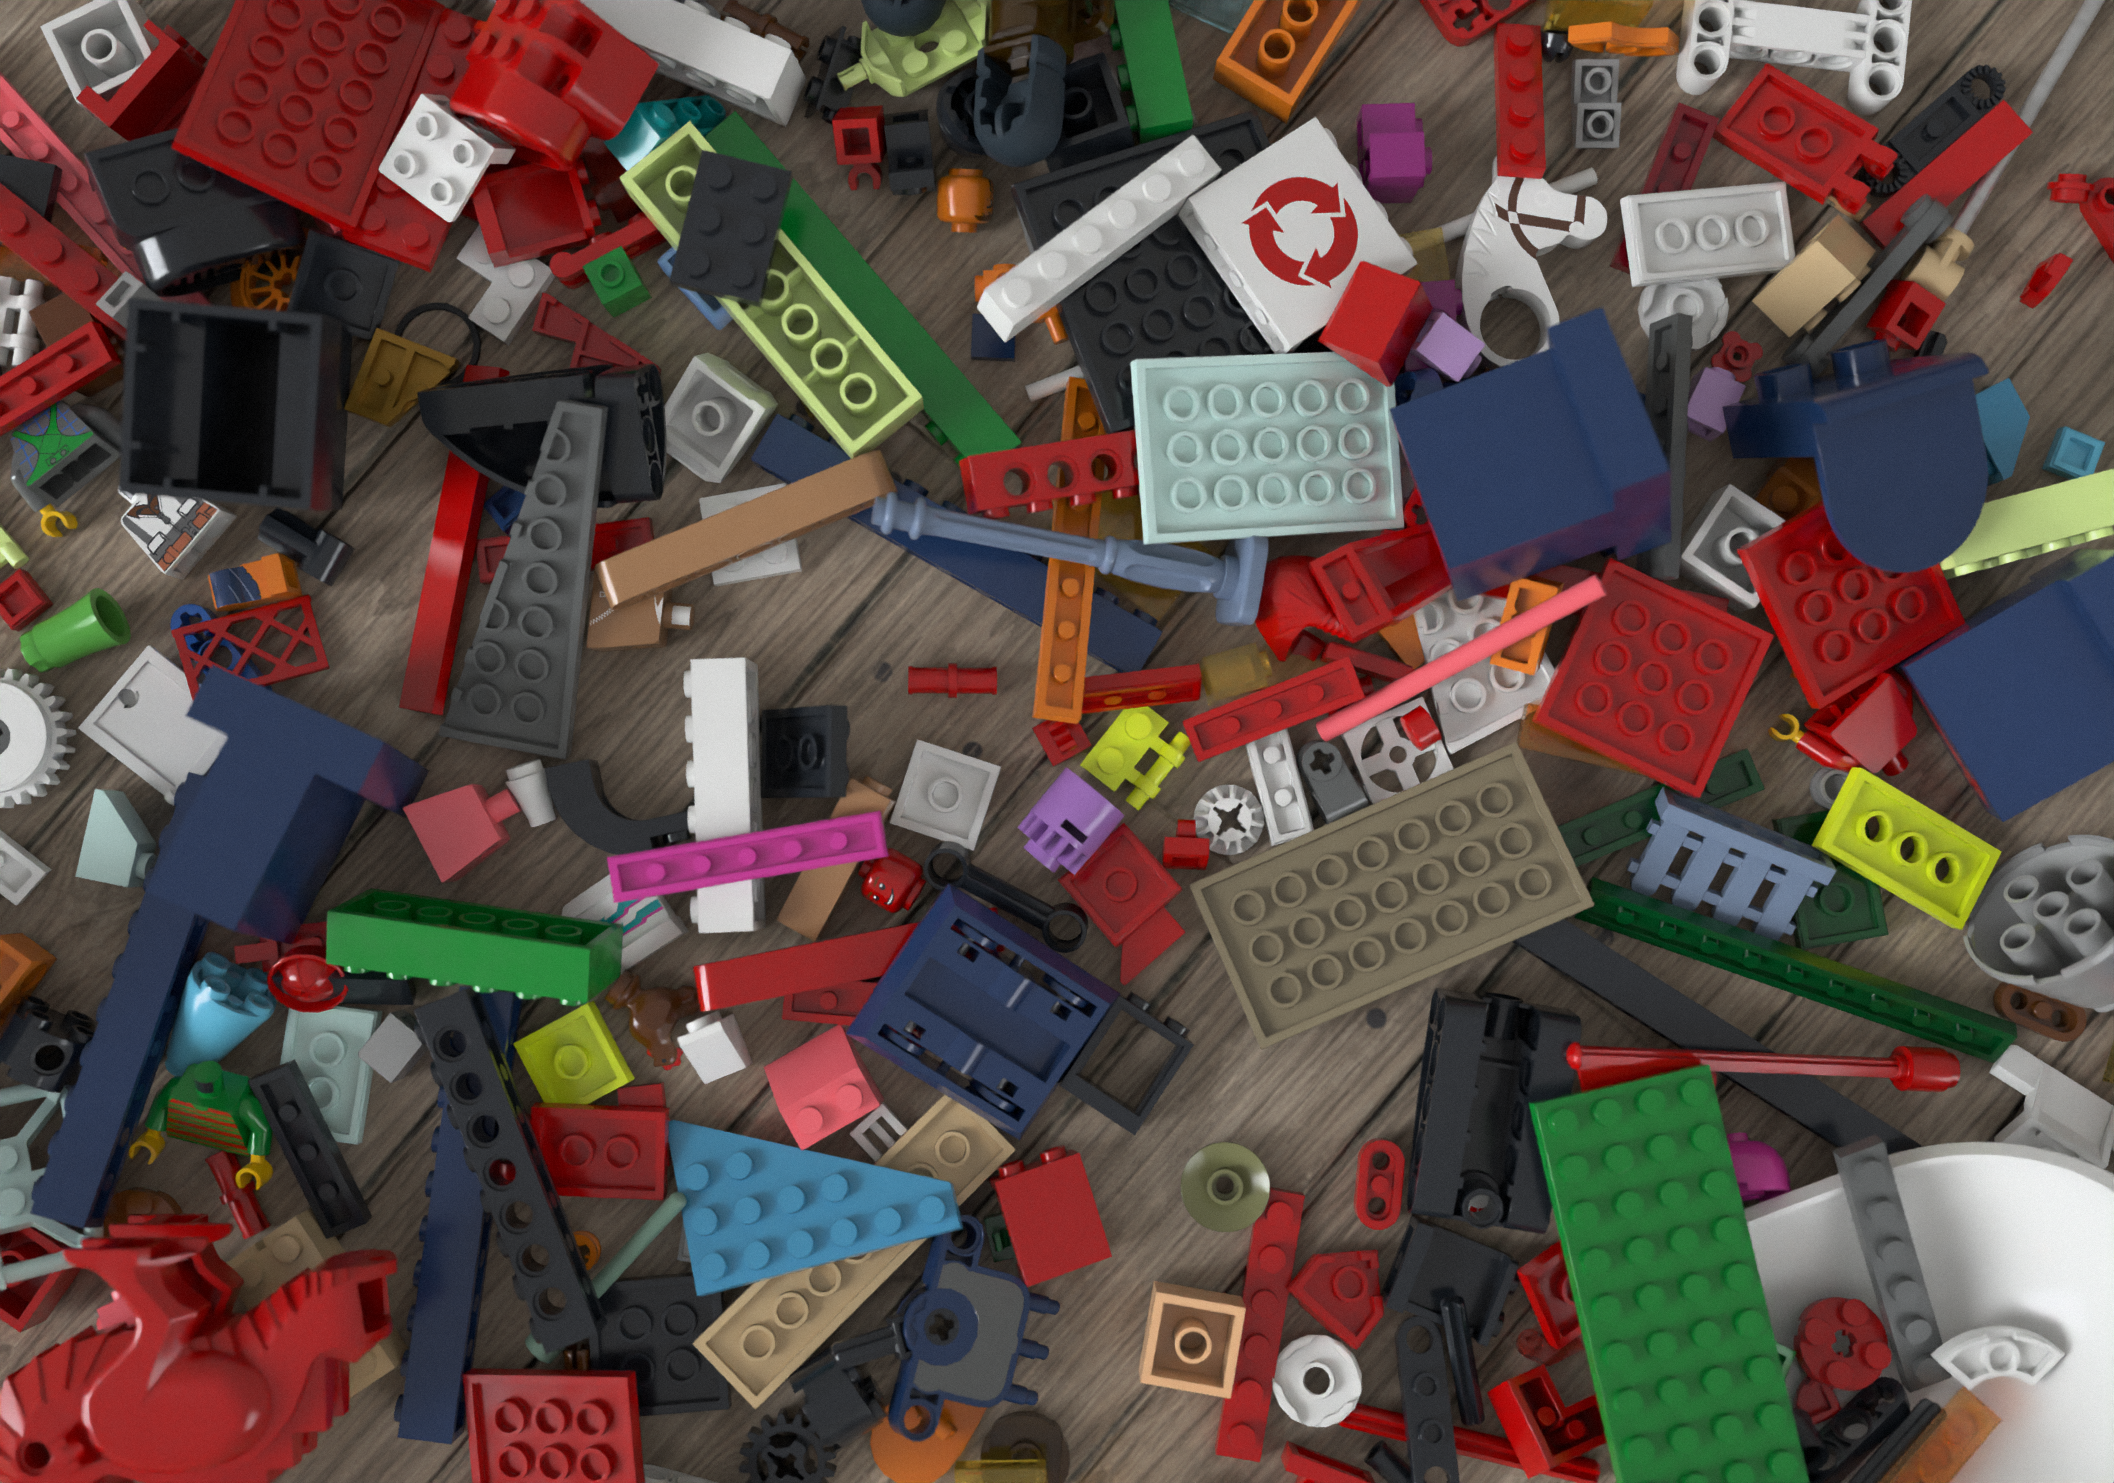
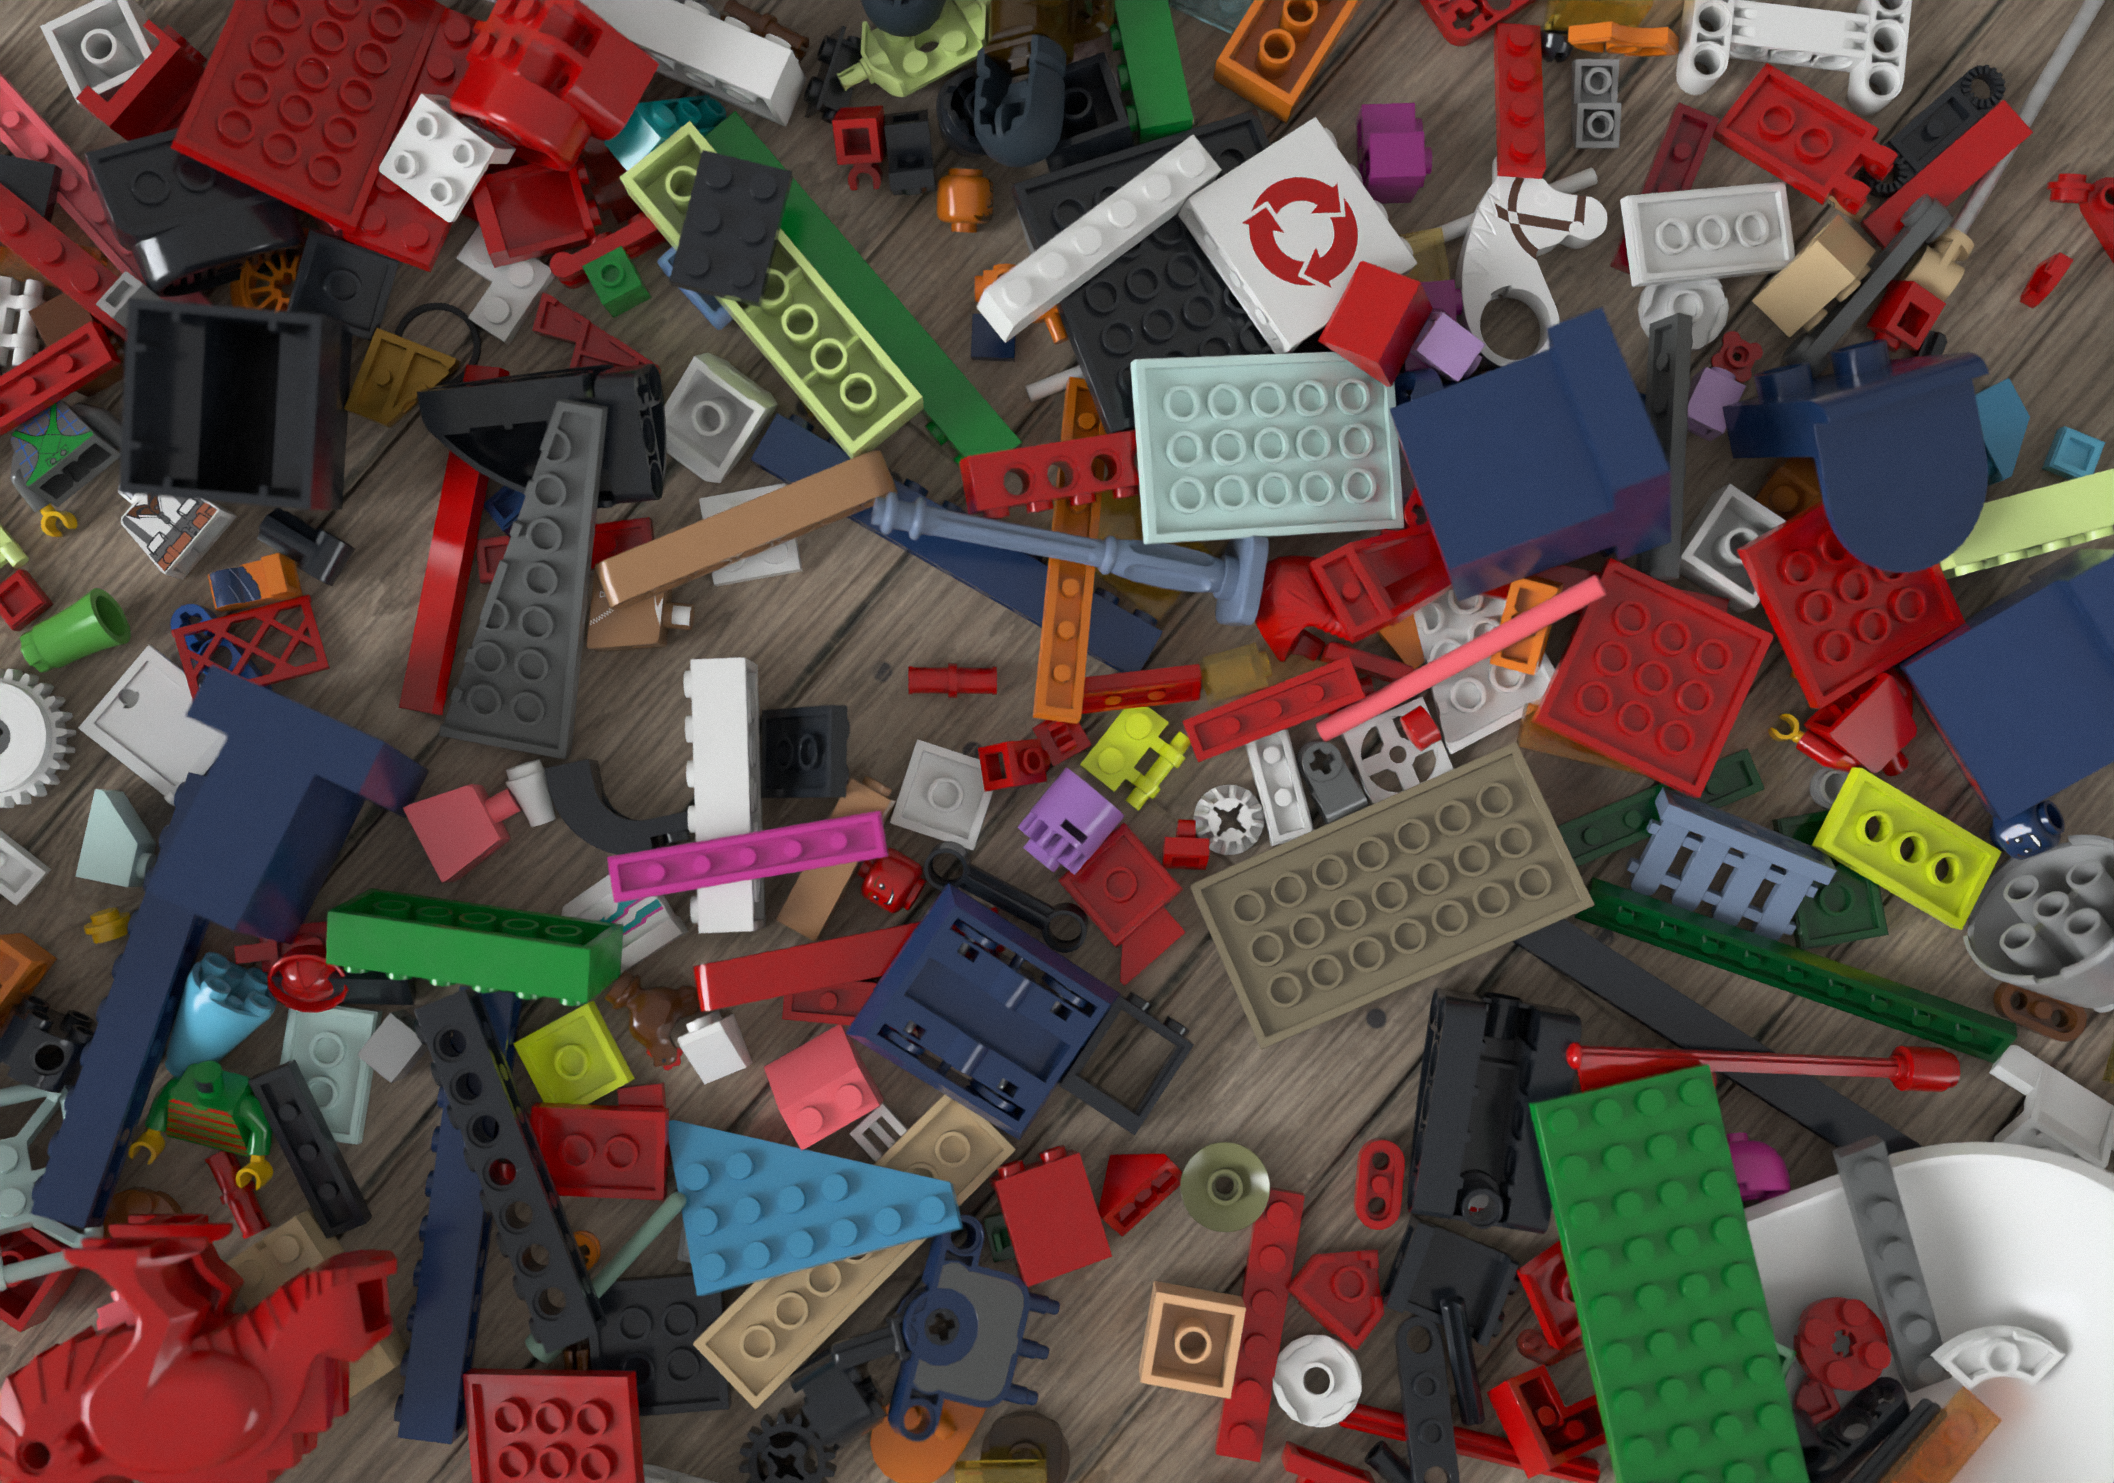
none -> yellow plate [83,907,131,943]
none -> red brick [978,738,1050,792]
none -> red slope [1098,1153,1183,1237]
none -> dark blue head [1989,800,2065,860]

